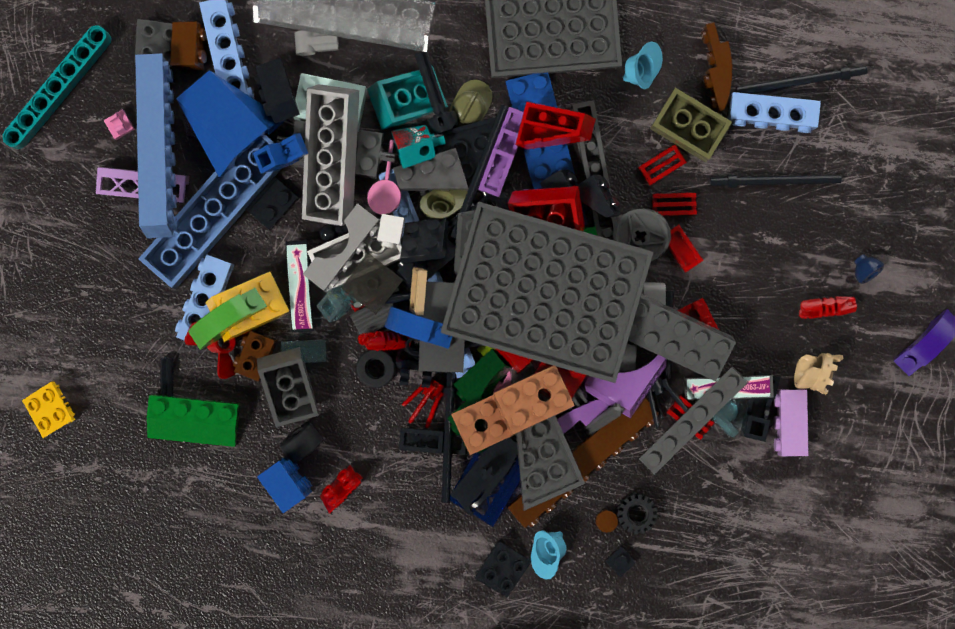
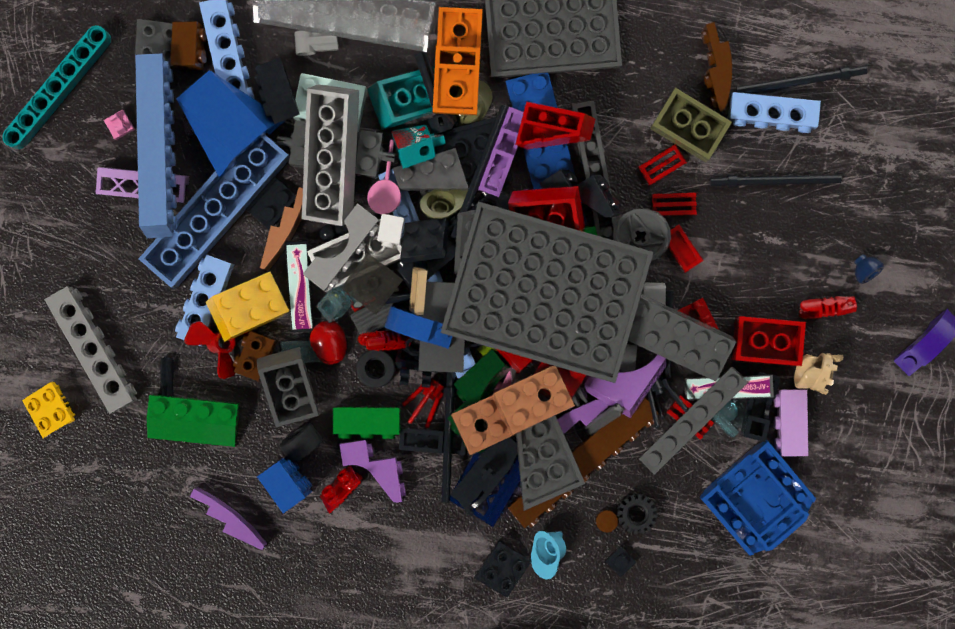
bright green arch [188,288,267,350] -> none
blue brick [253,133,309,174] -> none
medium azure piece [623,41,663,89] -> none
none -> light grey brick [44,286,137,414]
none -> medium lavender slope [190,487,267,550]
none -> nougat slope [260,187,303,271]
none -> red hat [310,321,347,364]
none -> green brick [333,407,401,439]
none -> medium lavender arch [340,439,406,503]
none -> orange bracket [433,7,482,115]
none -> blue wedge [700,440,816,556]
none -> red brick [732,316,806,366]

